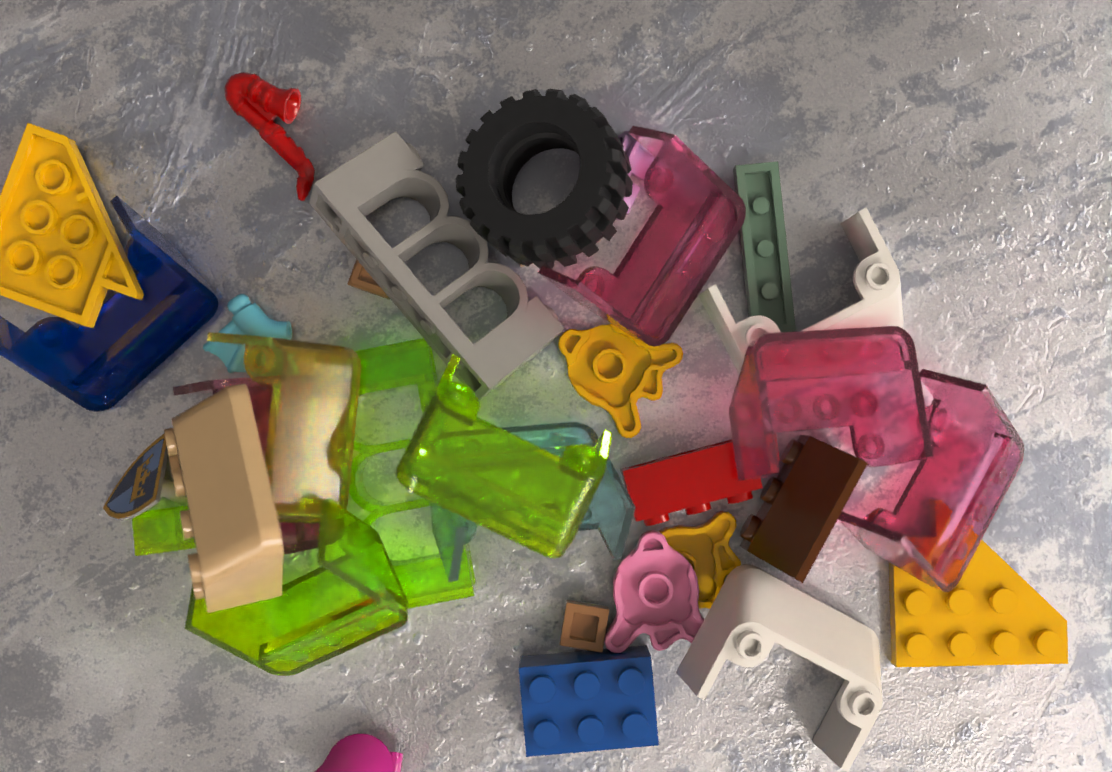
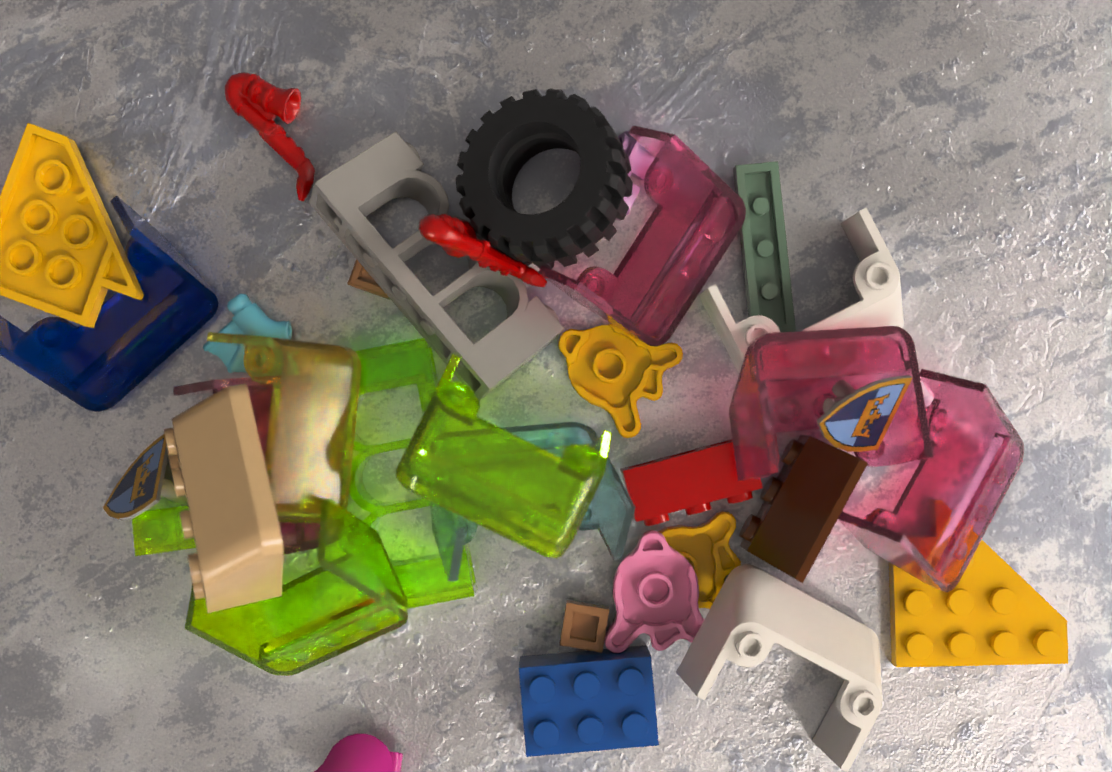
none -> red piece [418,214,547,287]
none -> shield [816,375,913,452]

